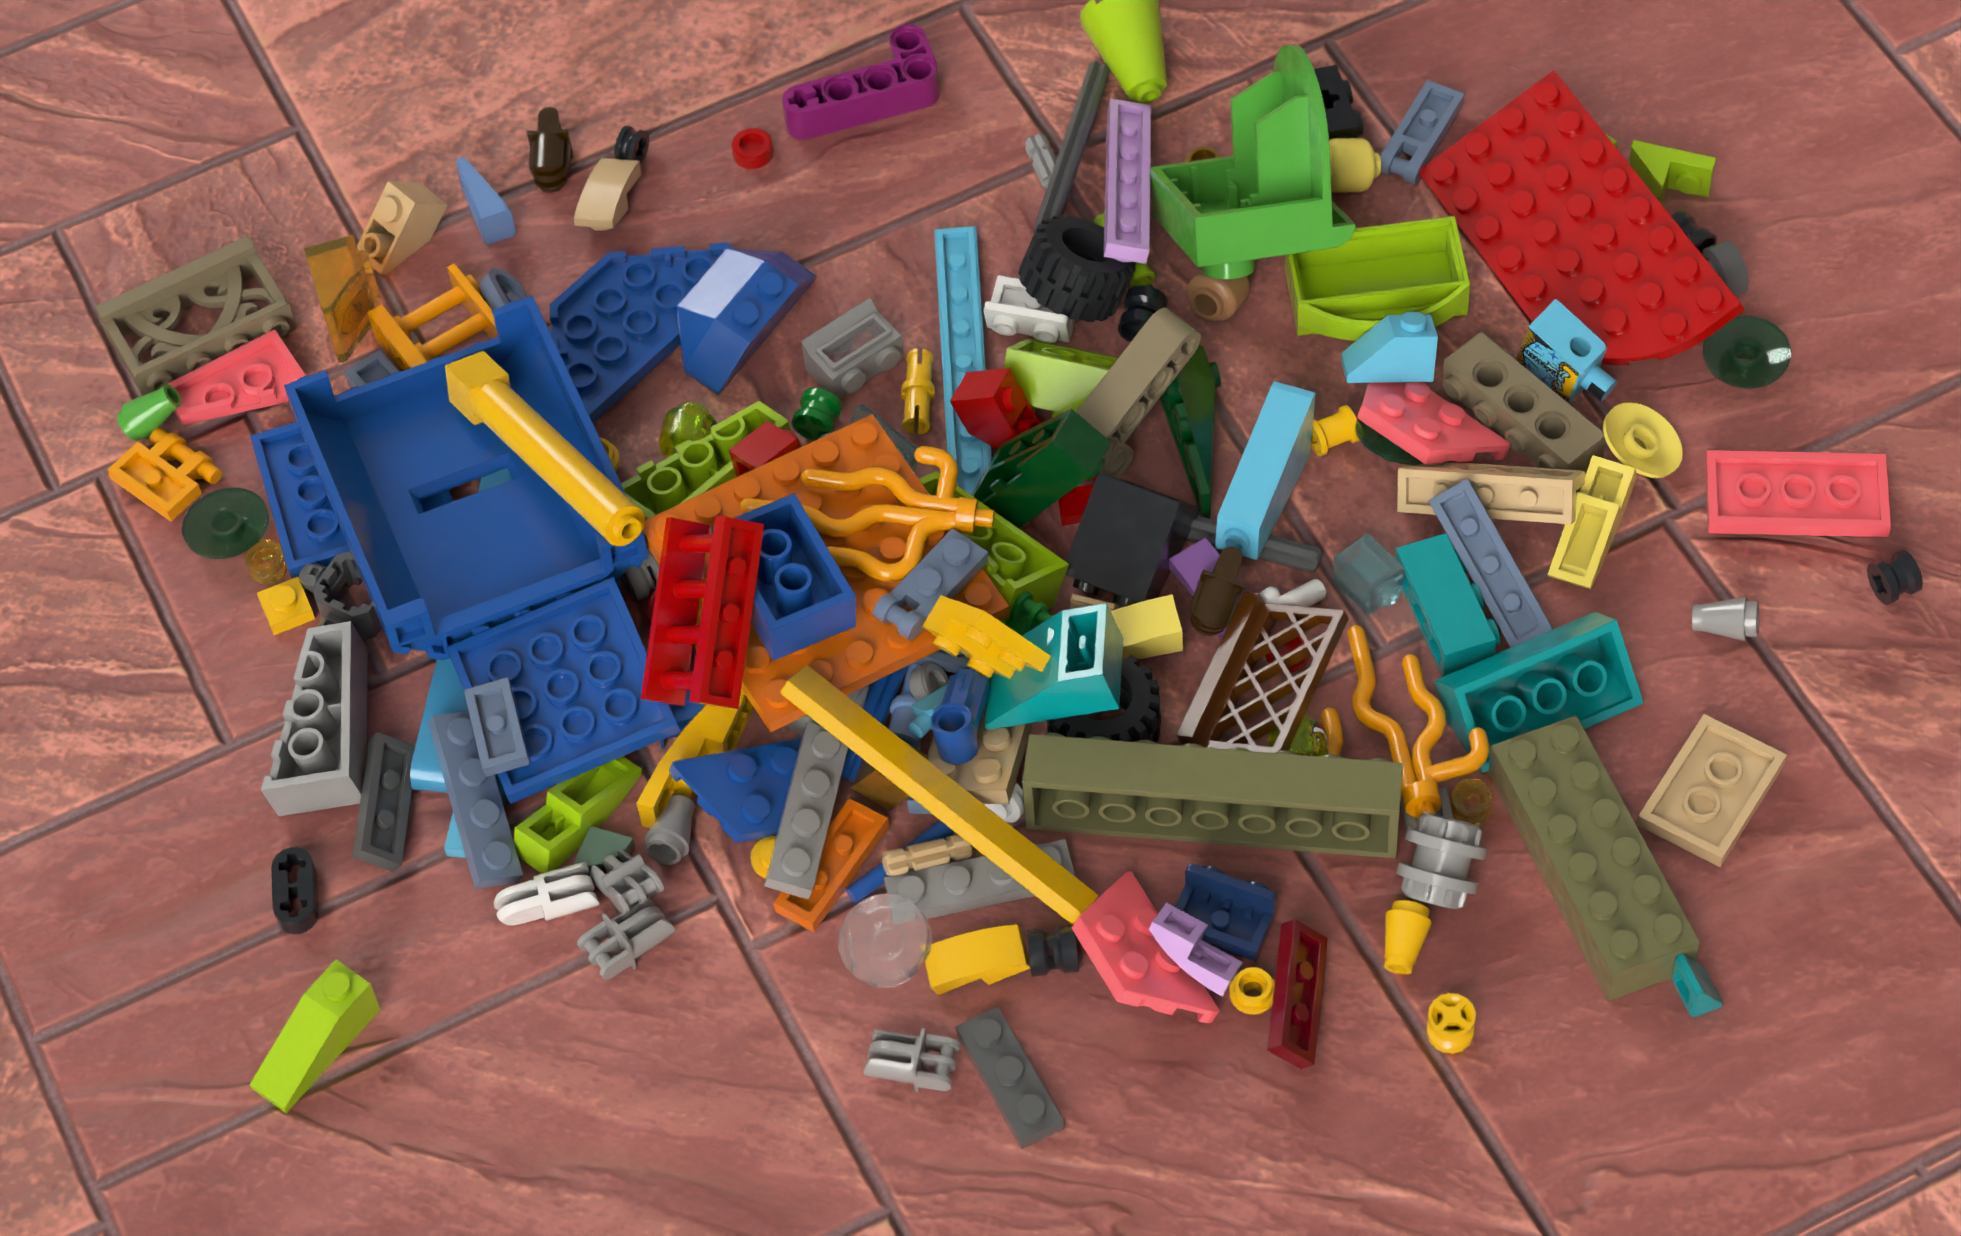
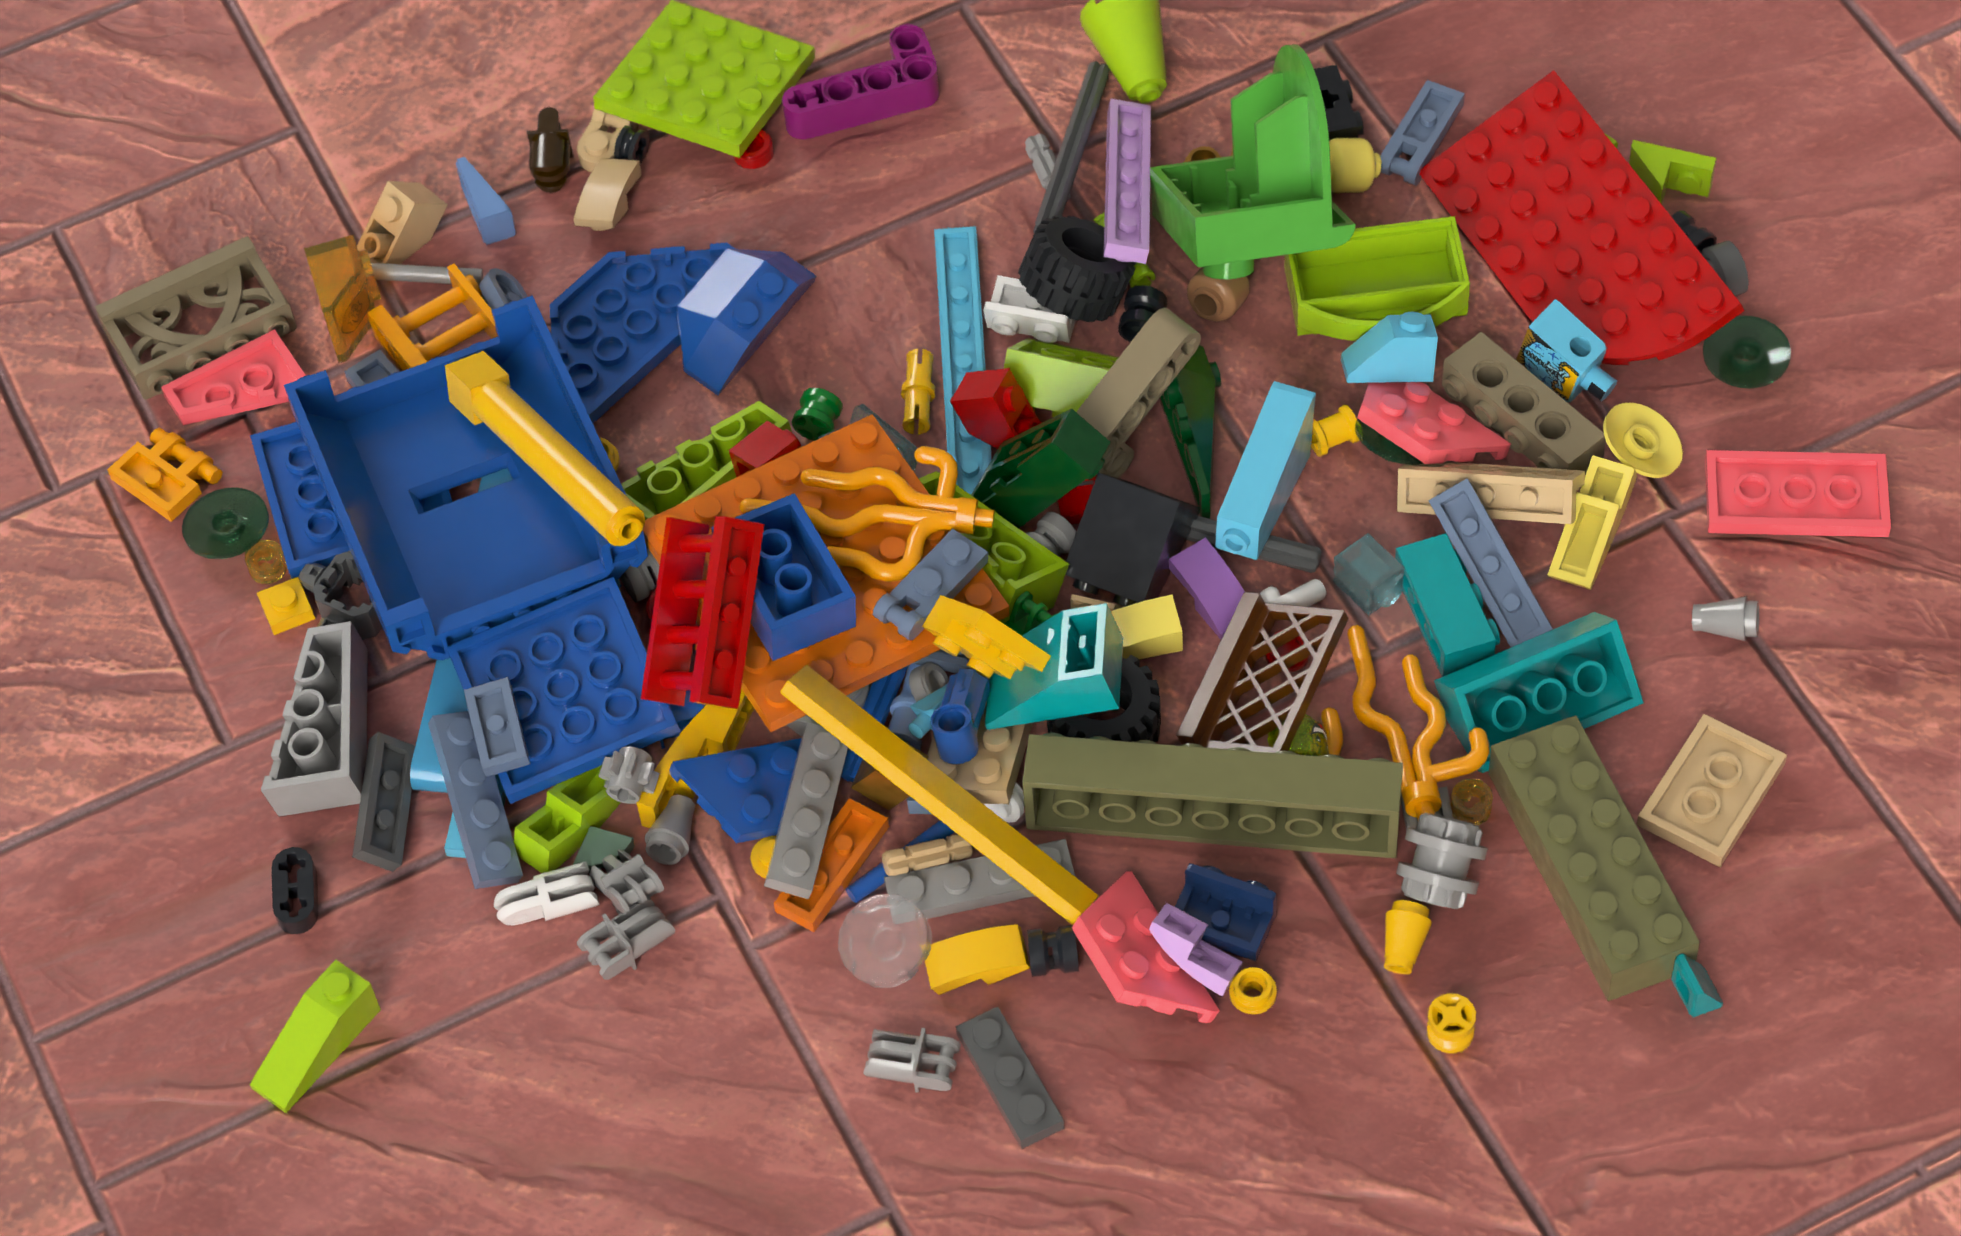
bright green cone [117,384,182,441] -> none
clear neon green head [658,402,717,458] -> none
light grey window [801,297,904,399] -> none
dark brown arm [1190,546,1246,636] -> none
dark red plate [1267,919,1328,1069] -> none
black wheel [1867,550,1923,605] -> none
none -> light grey bar [355,262,483,285]
none -> tan plate [577,109,639,172]
none -> lime plate [593,0,815,158]
none -> light grey gear [599,746,660,804]
none -> light grey wheel [1026,512,1076,557]

